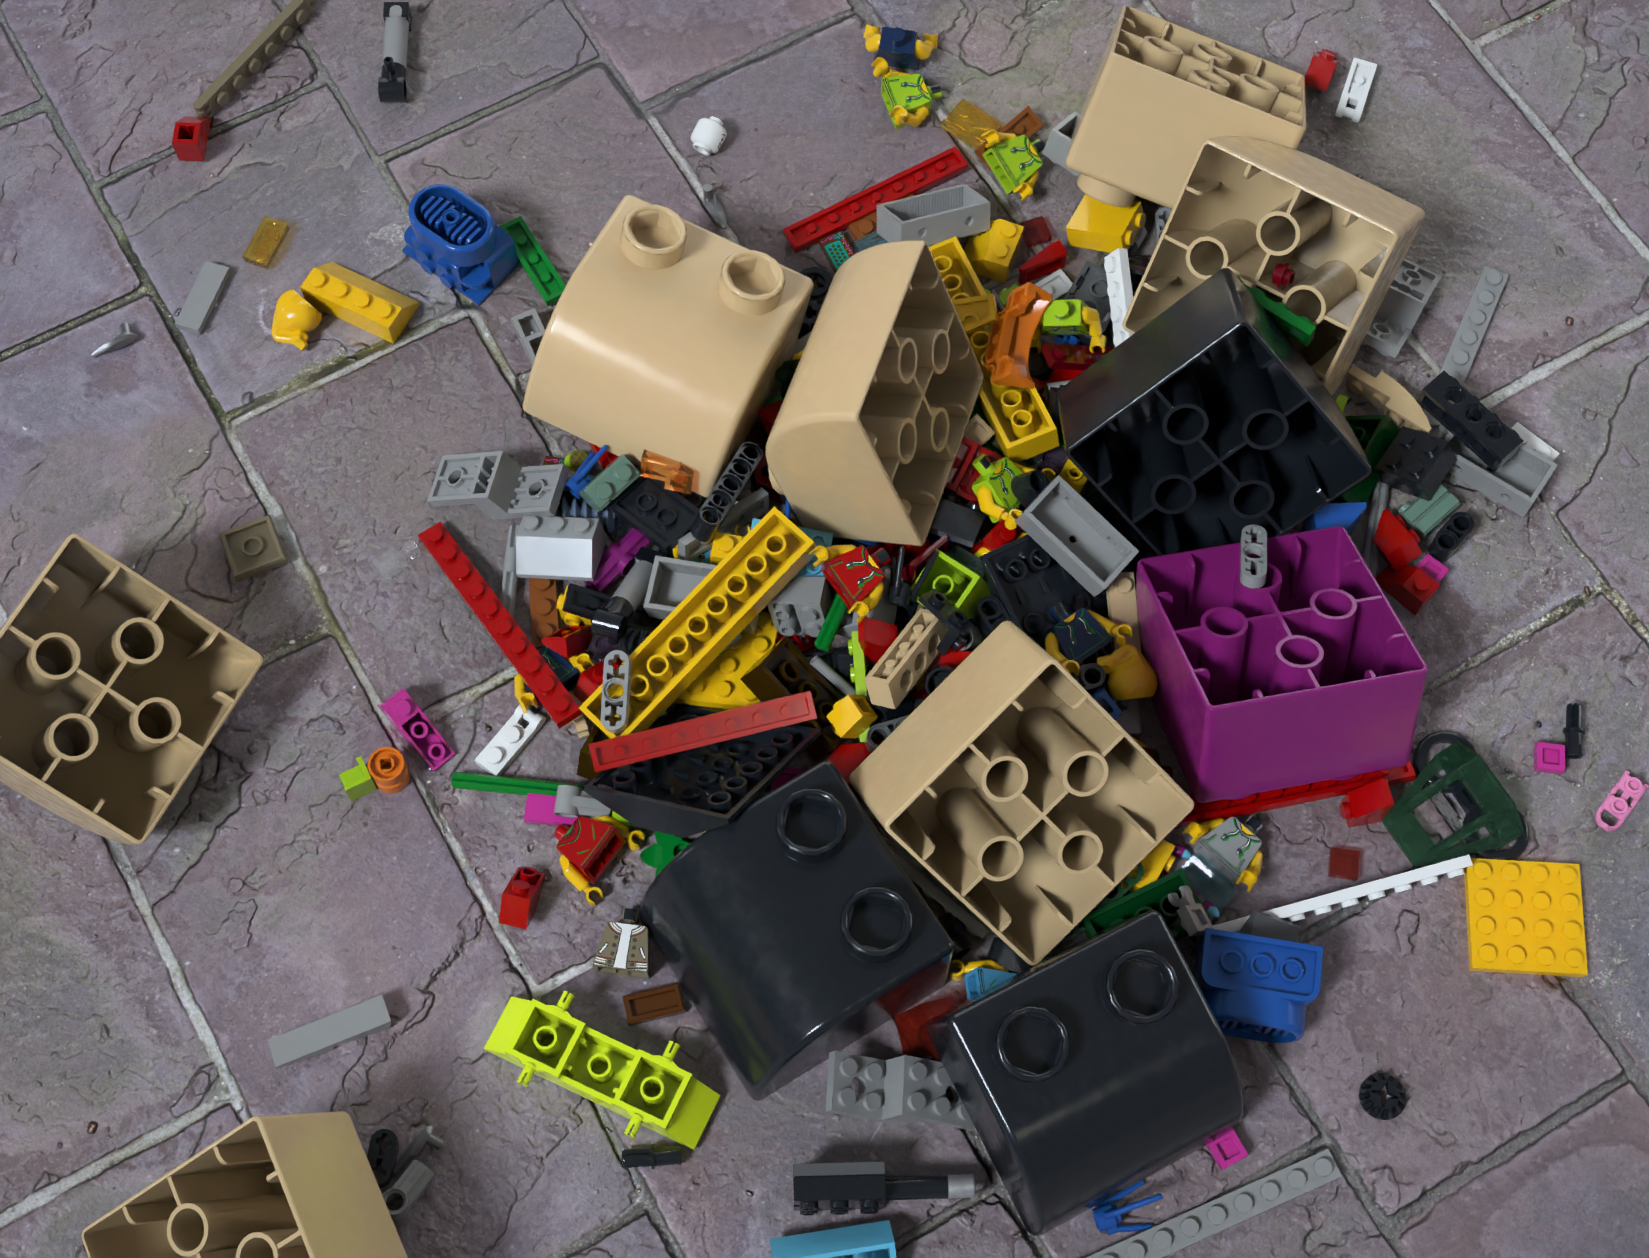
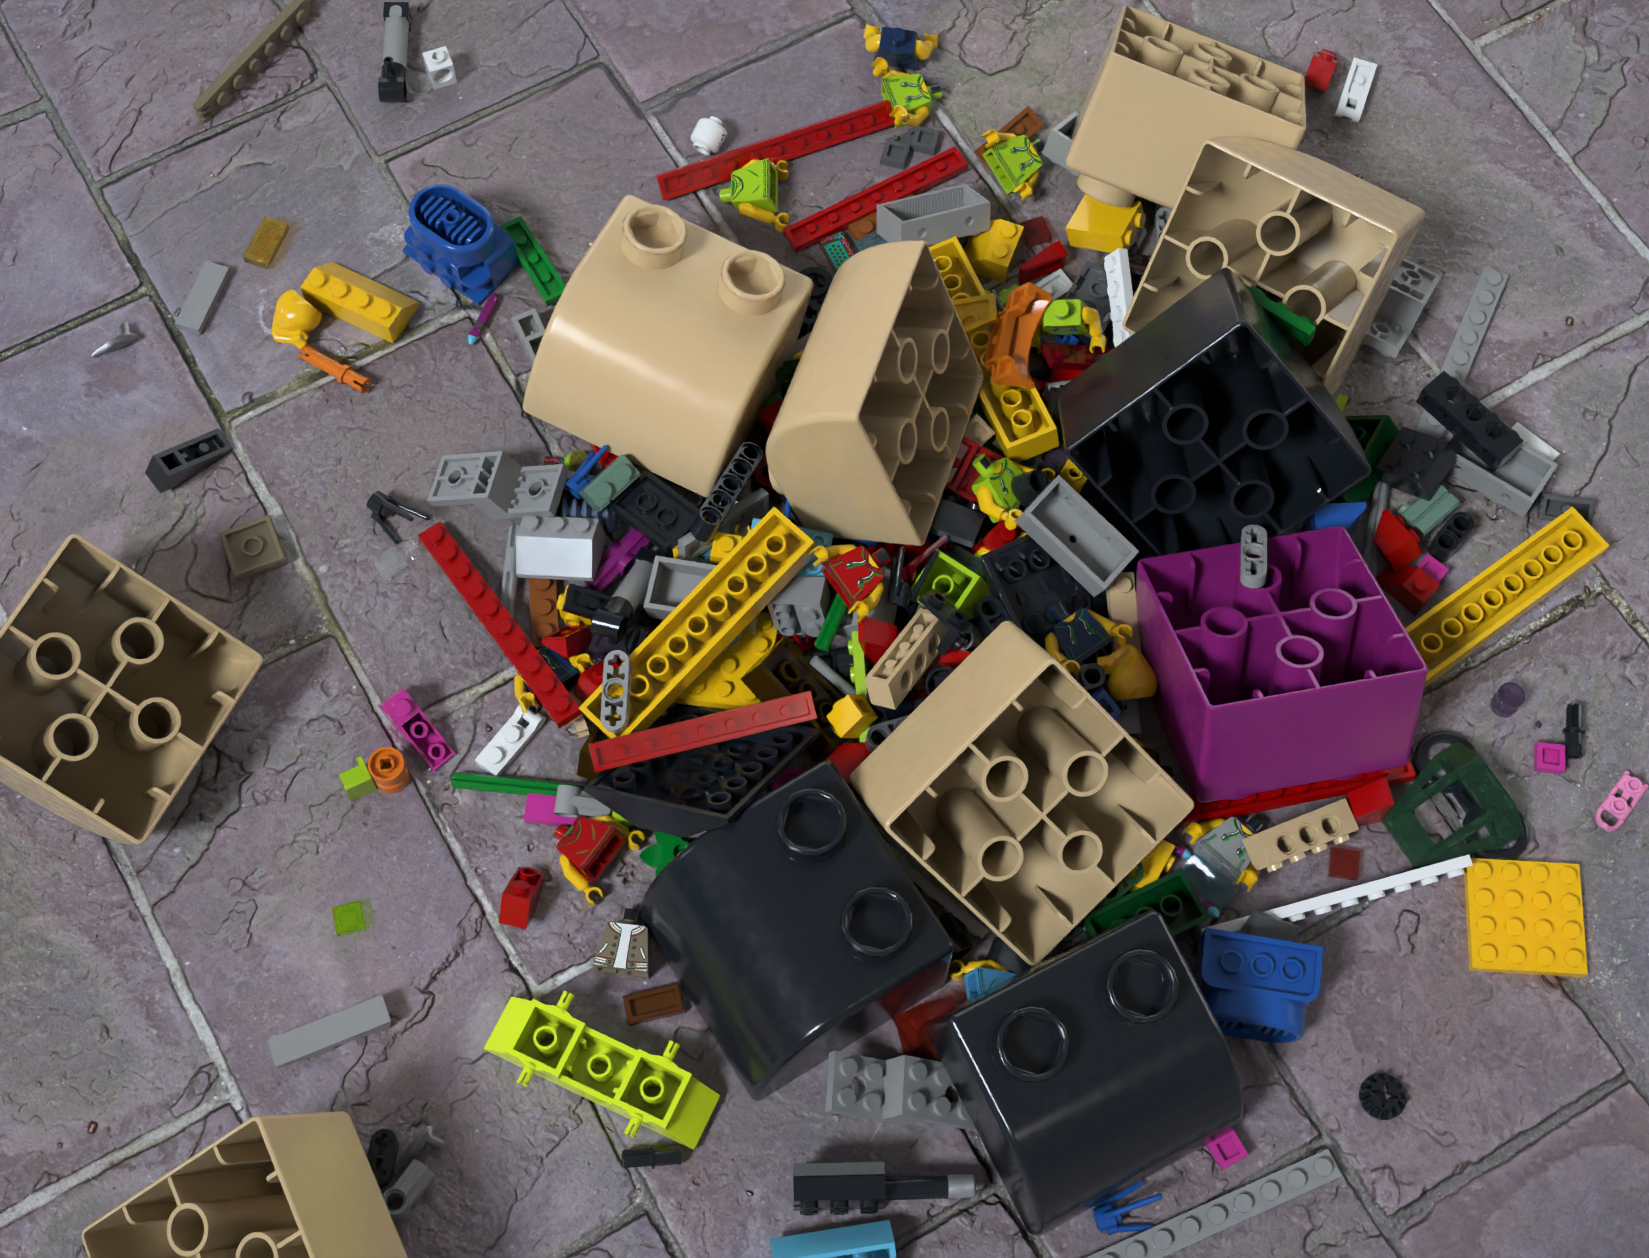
red slope [172,116,211,162] -> none
clear orange slope [640,449,694,494] -> none
flat silver bar [703,184,727,229] -> none
clear yellow plate [941,99,1002,150] -> none
light grey plate [1168,885,1214,937] -> none
dark red plate [1272,263,1296,290] -> none
tan slope [1346,365,1432,435] -> none
none -> black slope [145,428,233,494]
none -> orange pin [298,344,371,394]
none -> clear neon green tile [332,901,367,937]
none -> black plant [367,491,430,544]
none -> white brick [422,46,457,90]
none -> magenta piece [468,293,499,345]
none -> red plate [655,100,895,201]
none -> lime torso [719,158,789,232]
none -> dark grey tile [880,126,941,170]
none -> tan brick [1242,798,1359,873]
none -> yellow brick [1405,506,1610,688]
none -> clear purple wheel [1490,682,1525,718]
none -> dark grey slope [1537,492,1596,526]

